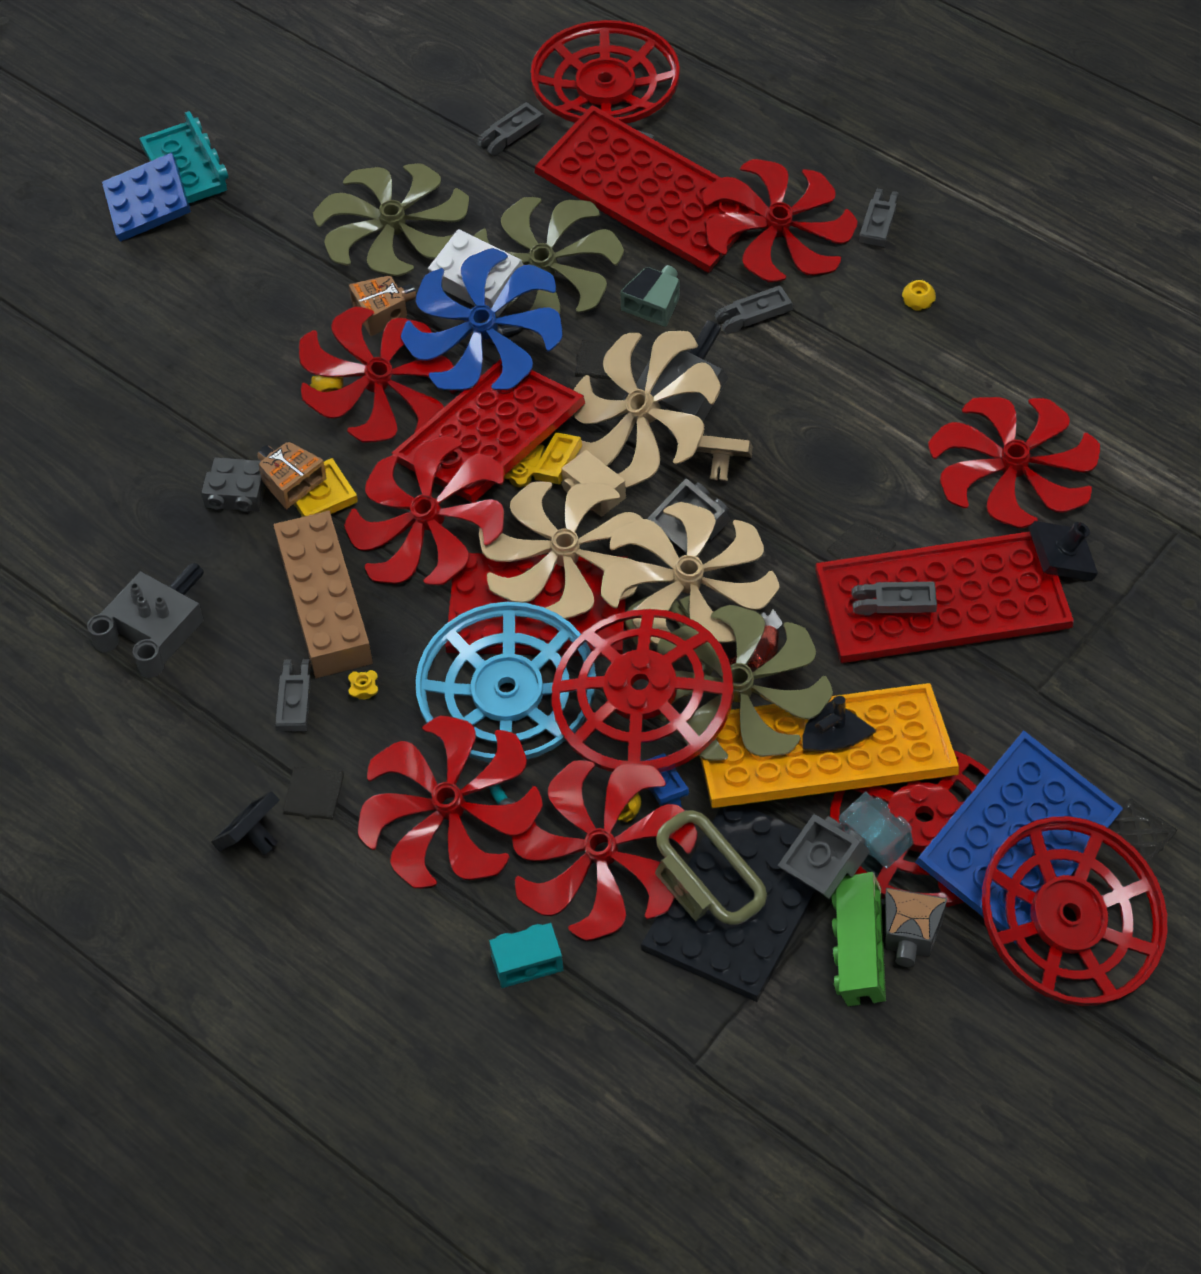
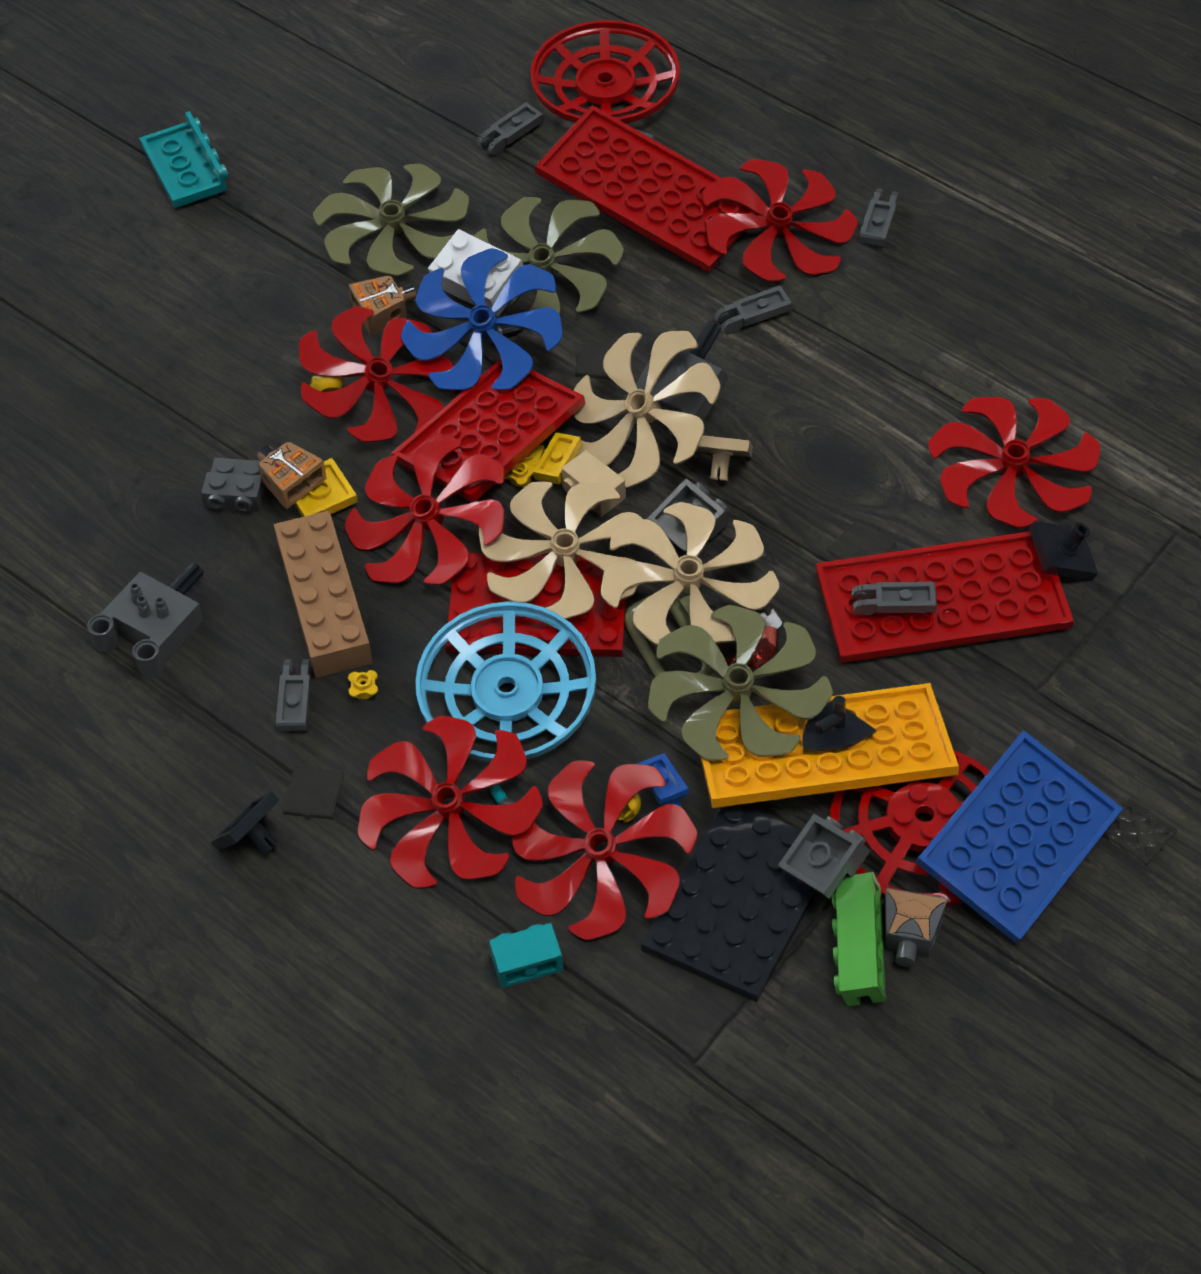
plate [102,152,191,242] -> none
red dish [552,609,734,772] -> none
sand green torso [620,265,680,327] -> none
olive bar [655,810,767,925] -> none
clear light blue brick [839,791,914,869] -> none
yellow plate [902,280,936,311] -> none
red dish [982,816,1167,1006] -> none

